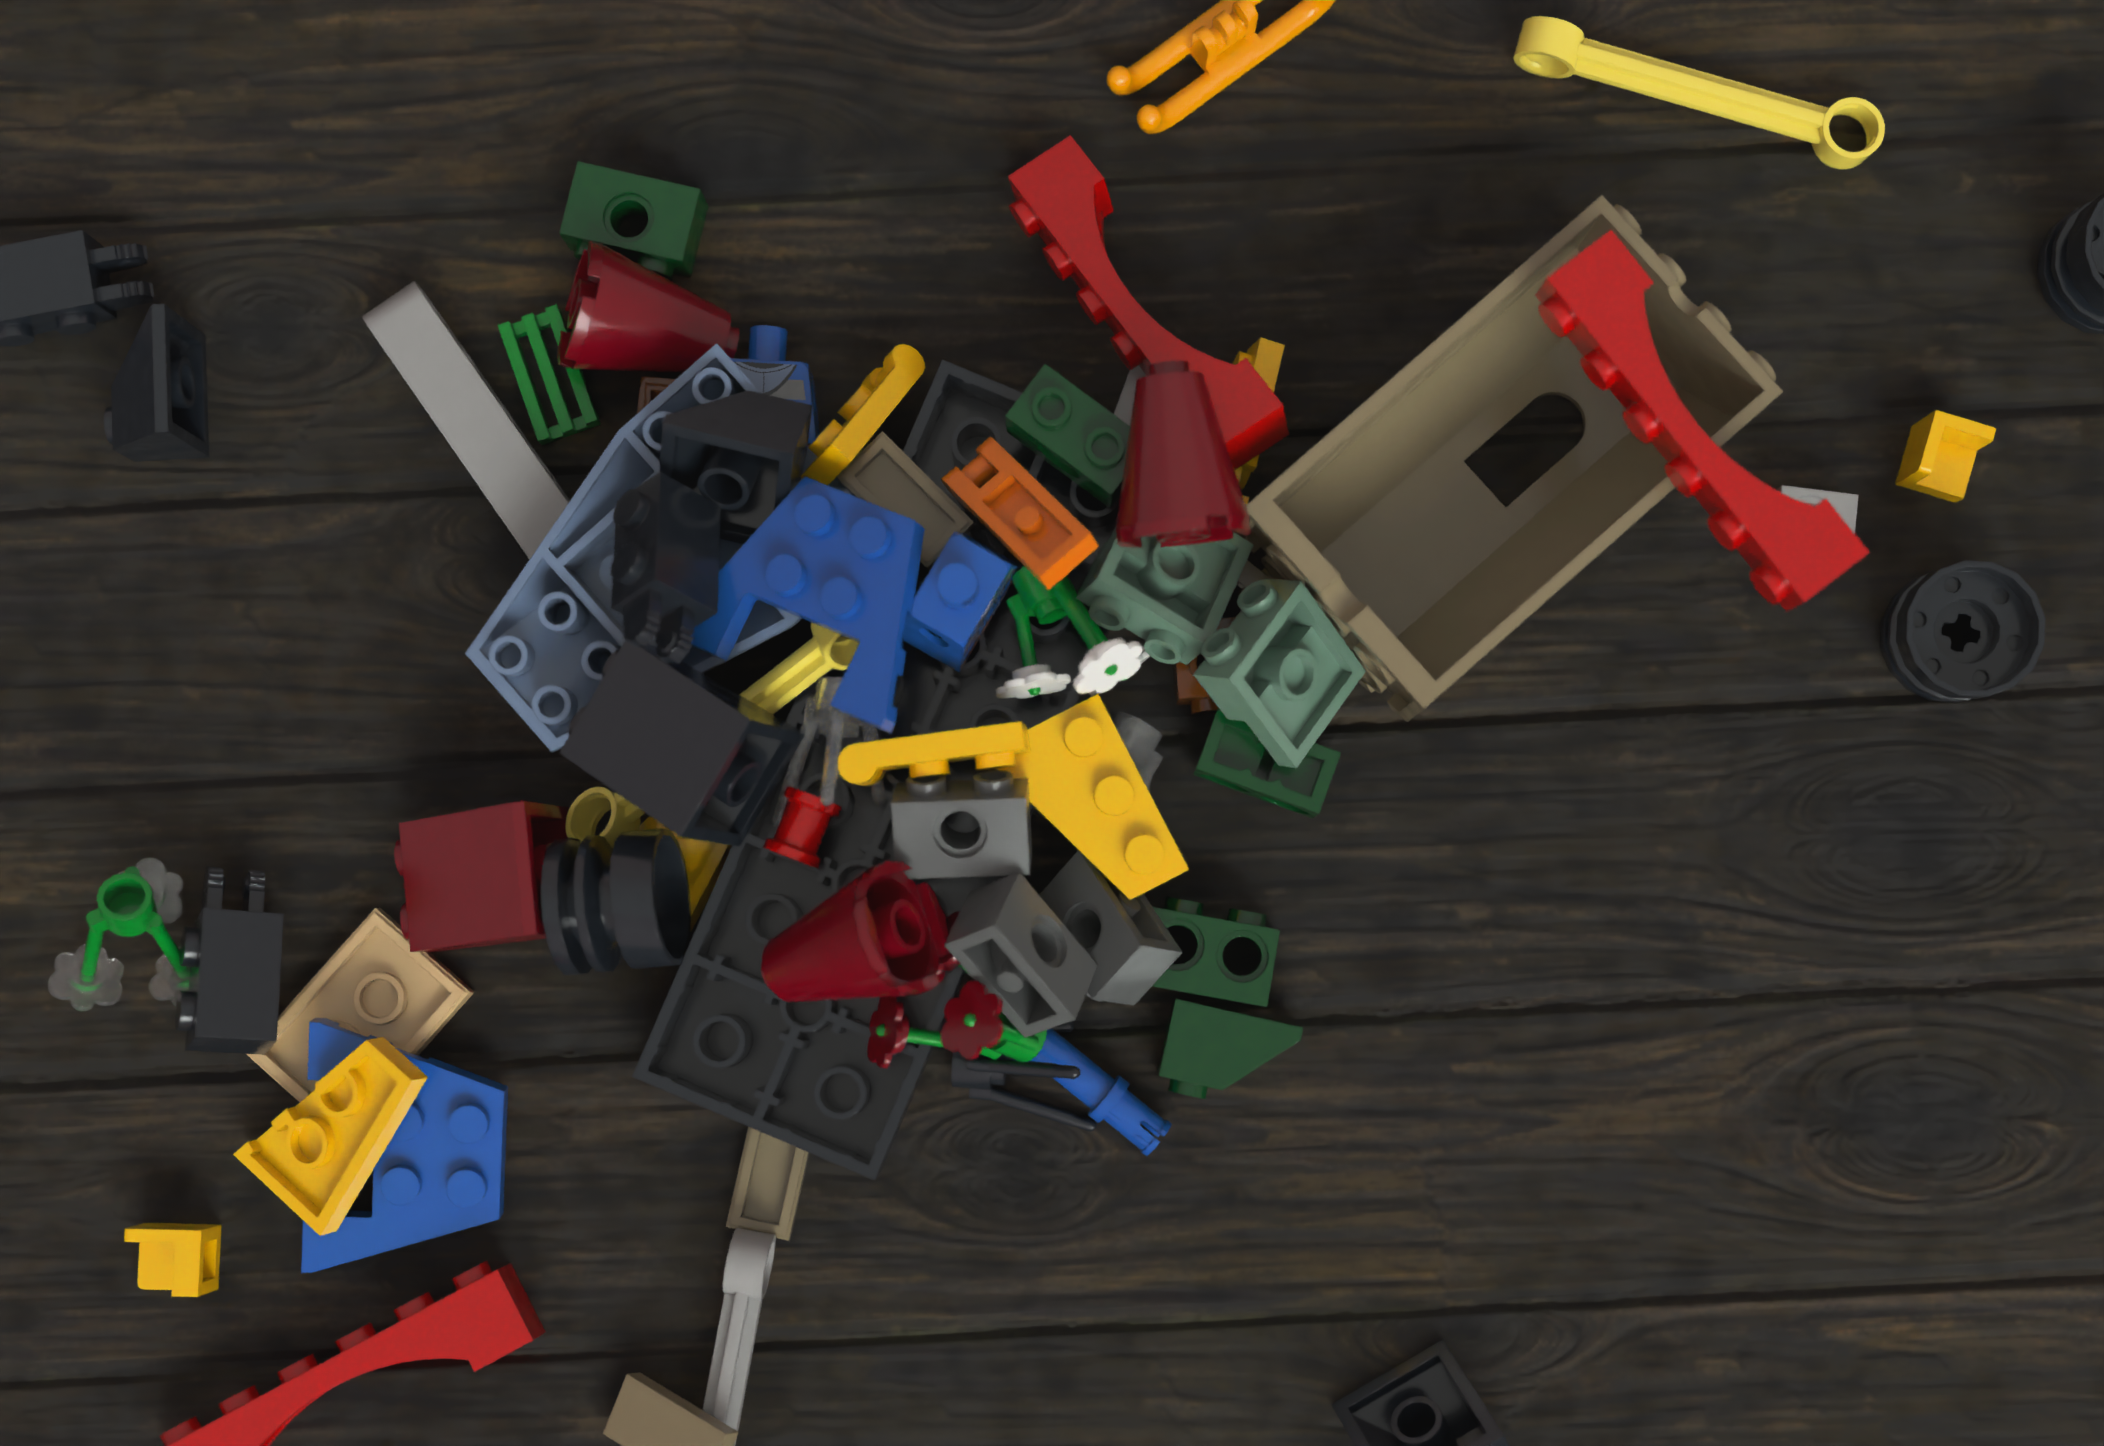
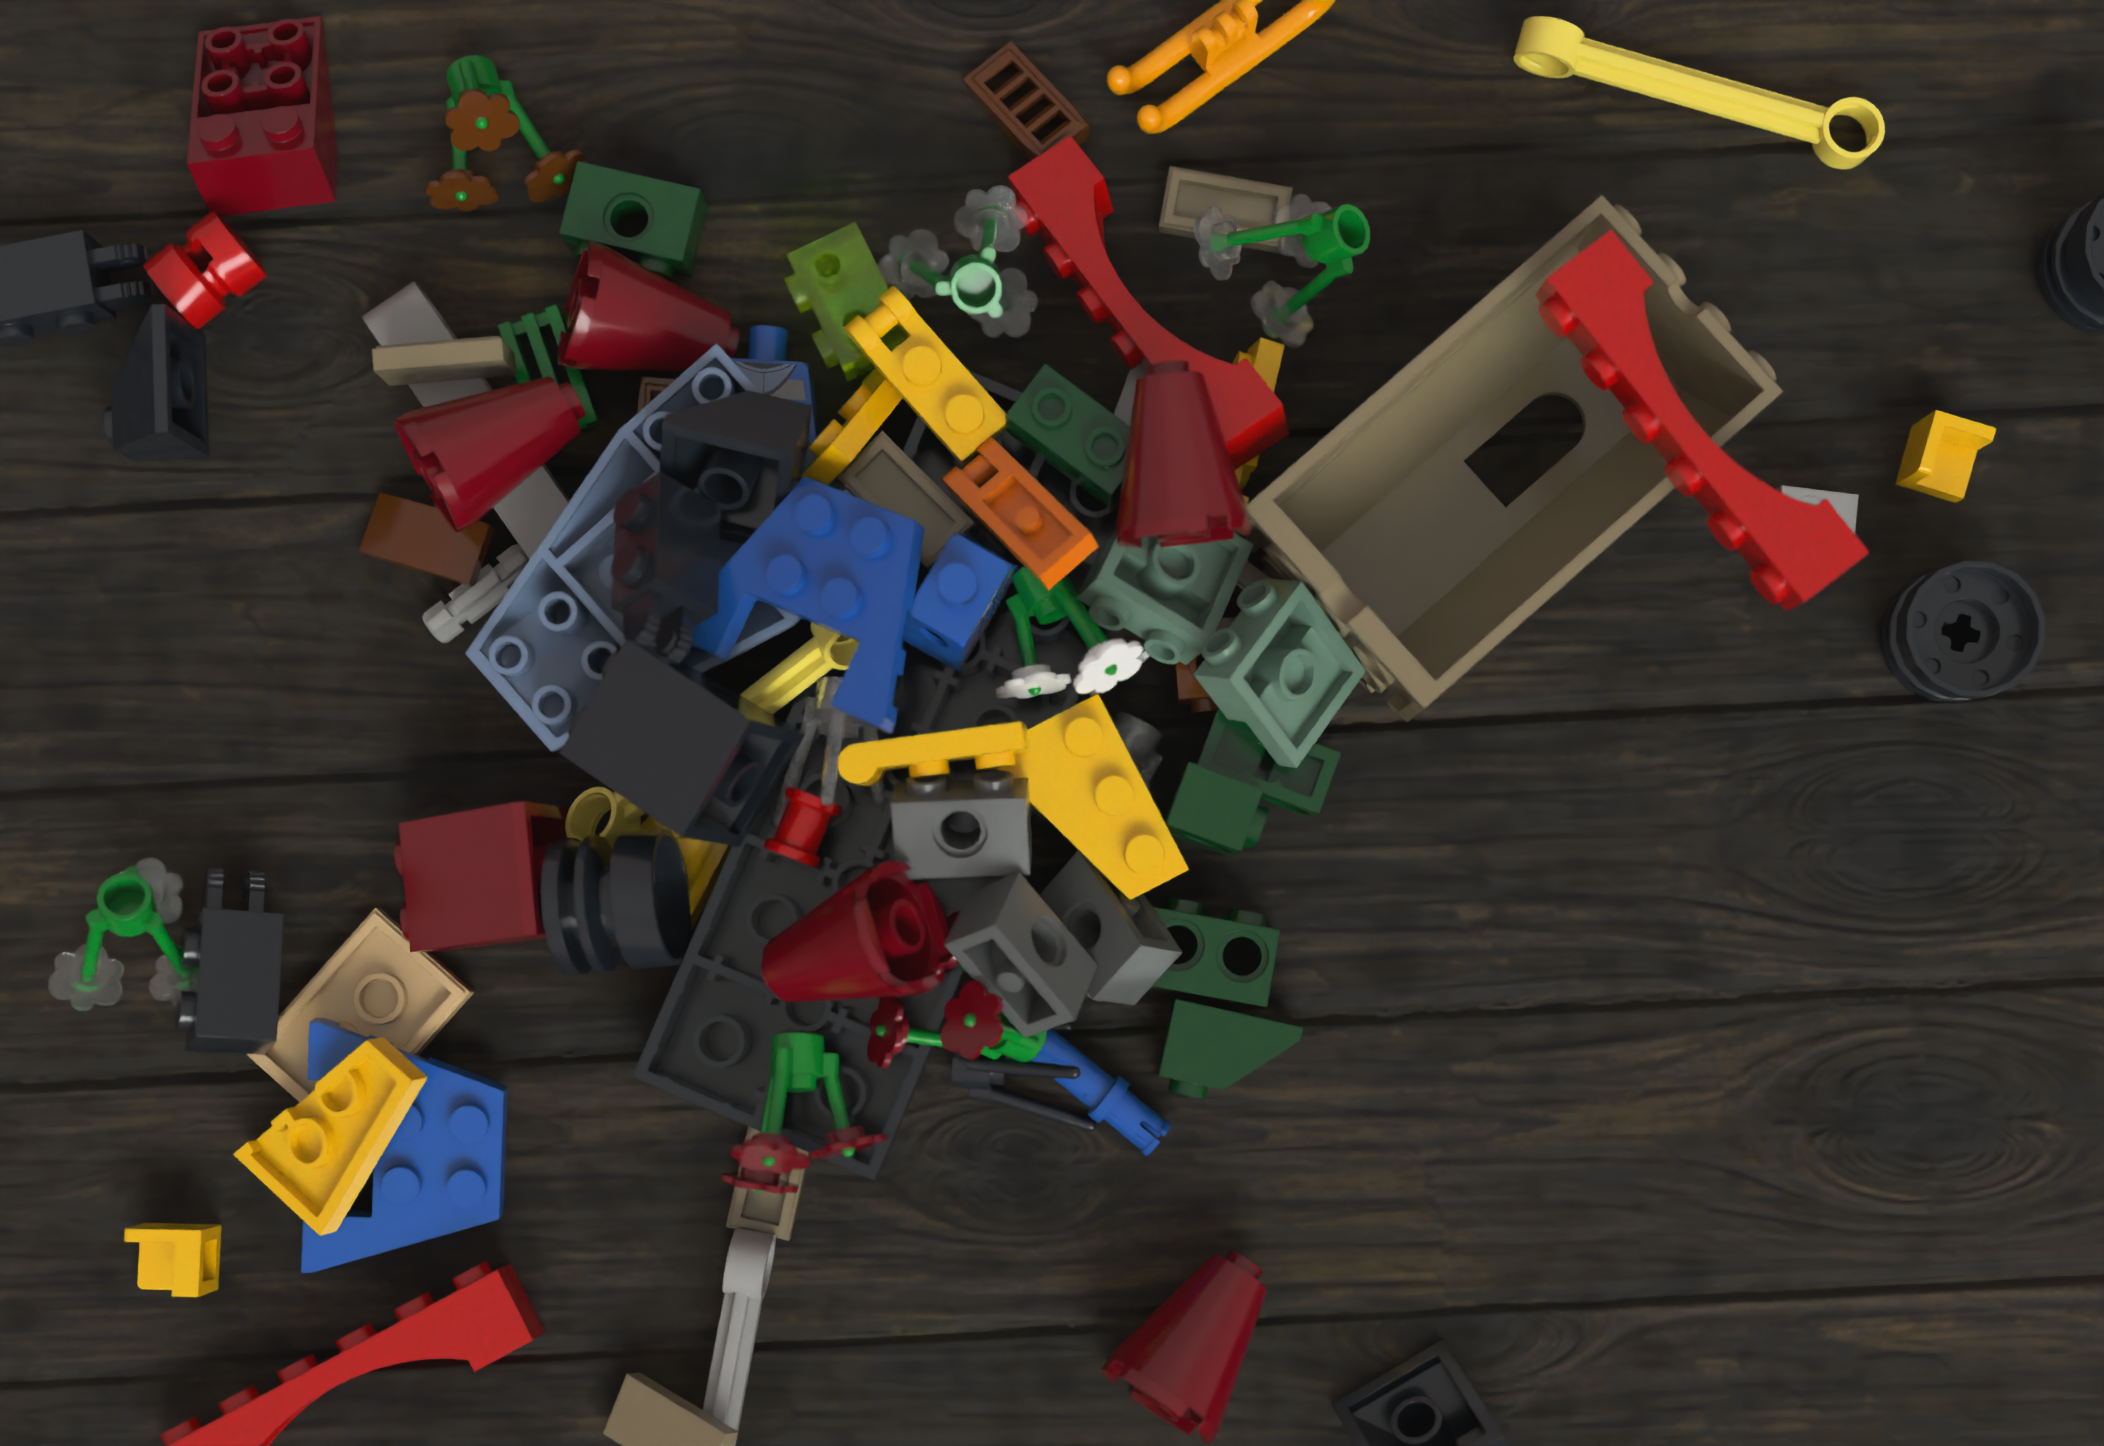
none -> red wheel [143,210,268,330]
none -> dark red slope [187,16,338,216]
none -> reddish brown slope [359,492,495,587]
none -> dark tan tile [372,336,516,386]
none -> dark red cone [394,376,585,533]
none -> light grey axle [422,544,529,643]
none -> reddish brown plant [425,55,588,211]
none -> plant [721,1033,887,1194]
none -> clear neon green brick [784,222,909,381]
none -> yellow plate [844,286,1006,466]
none -> clear plant [877,185,1039,337]
none -> reddish brown slope [963,41,1089,162]
none -> dark red cone [1100,1251,1267,1444]
none -> dark tan tile [1158,166,1293,253]
none -> dark green brick [1165,762,1269,858]
none -> plant [1194,194,1370,348]

